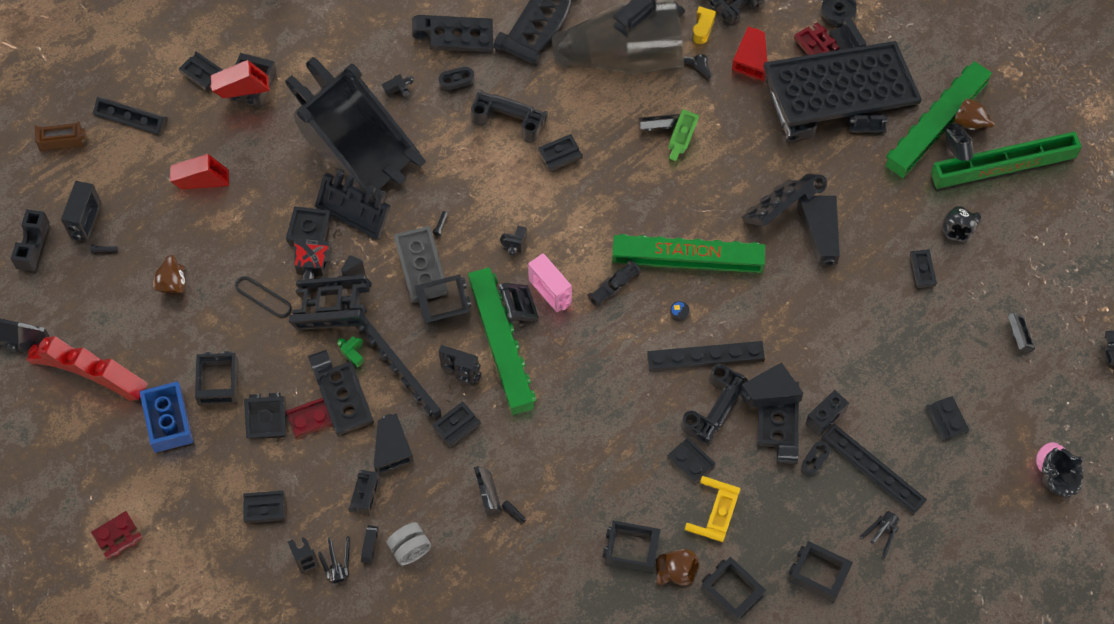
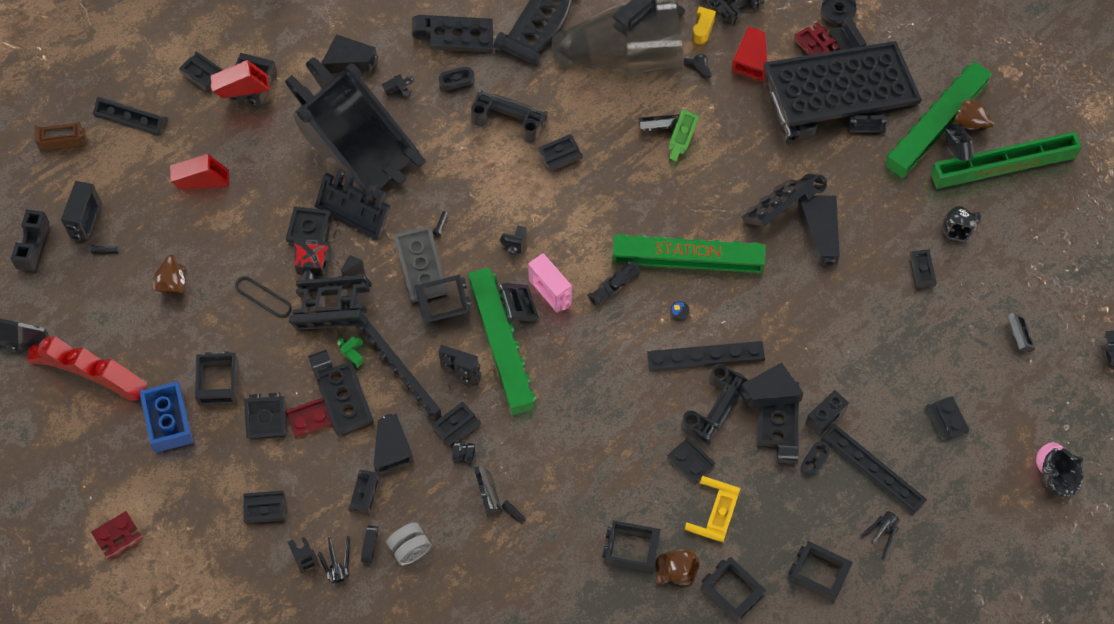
none -> black slope [321,34,378,73]
none -> black wheel [452,441,475,463]

